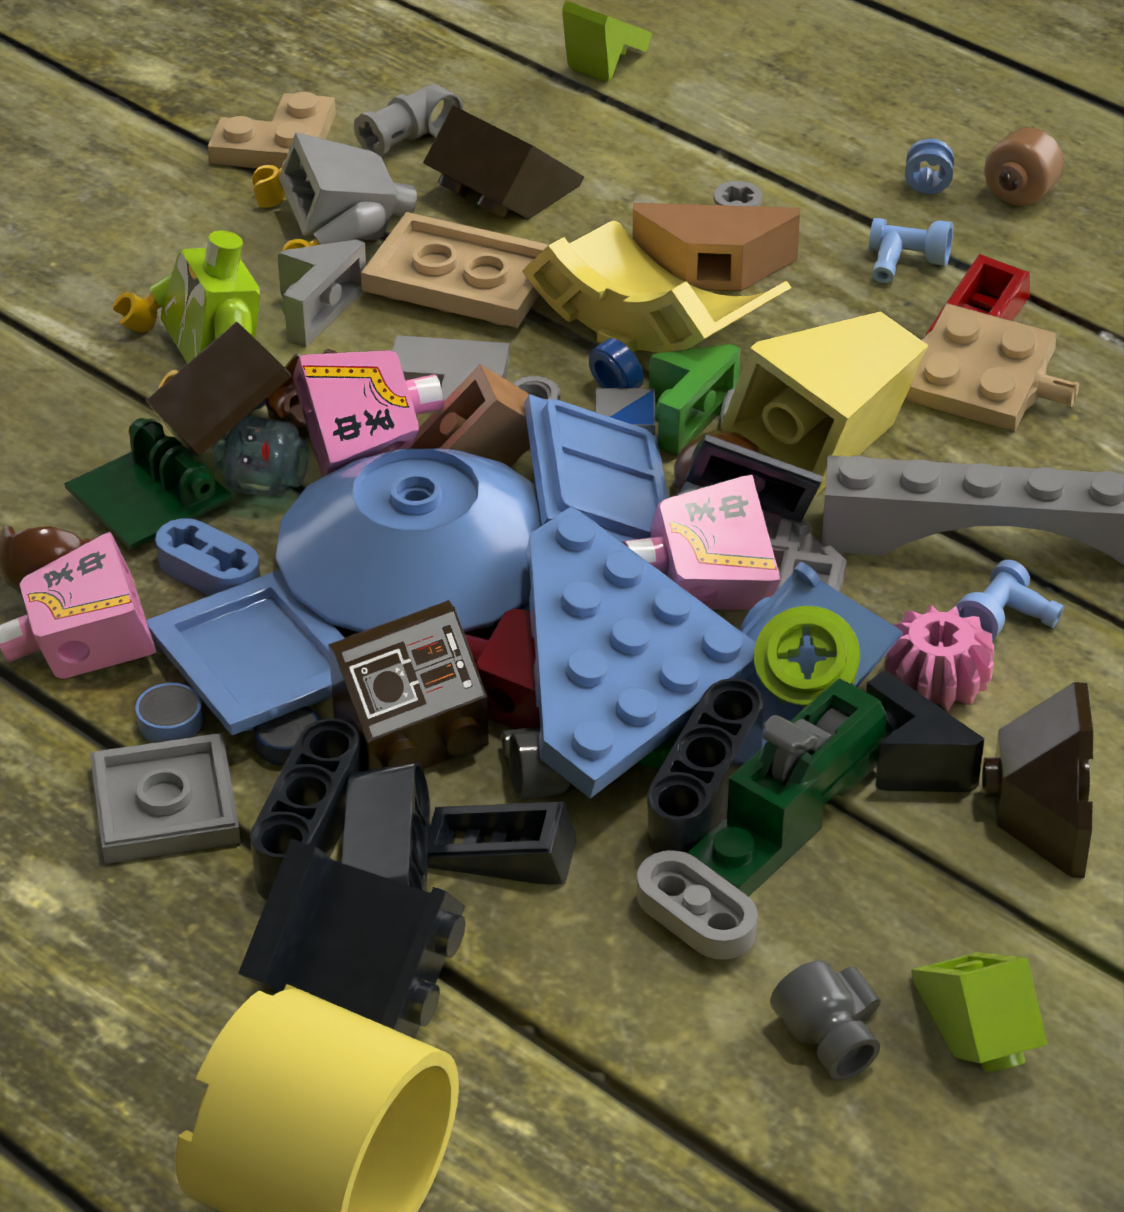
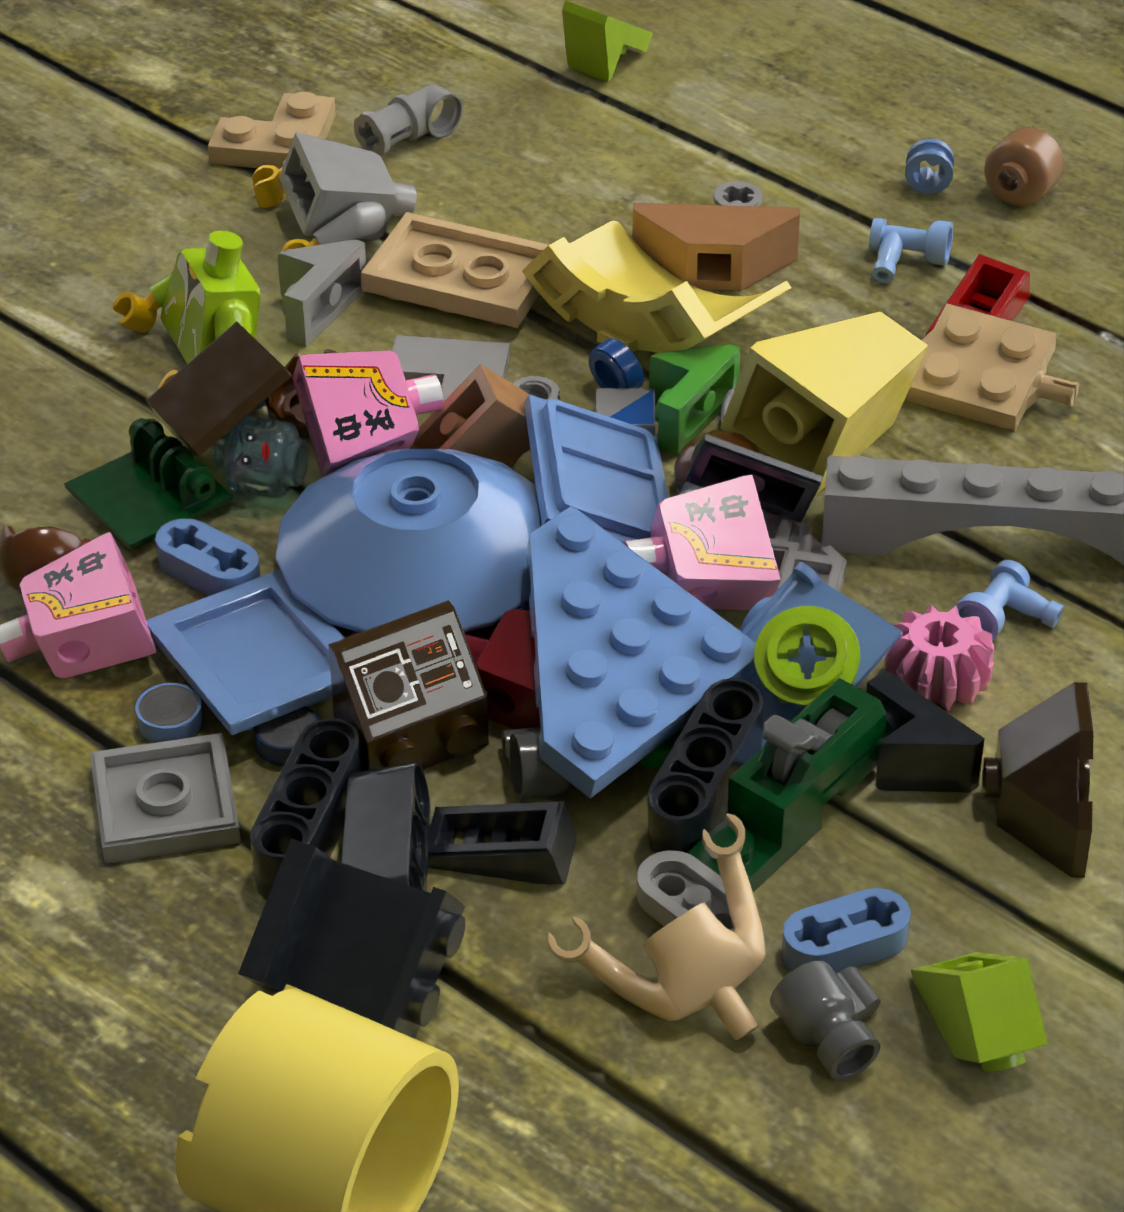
dark brown slope [423,105,584,219] -> none
none -> tan piece [548,814,766,1041]
none -> medium blue beam [782,888,911,973]

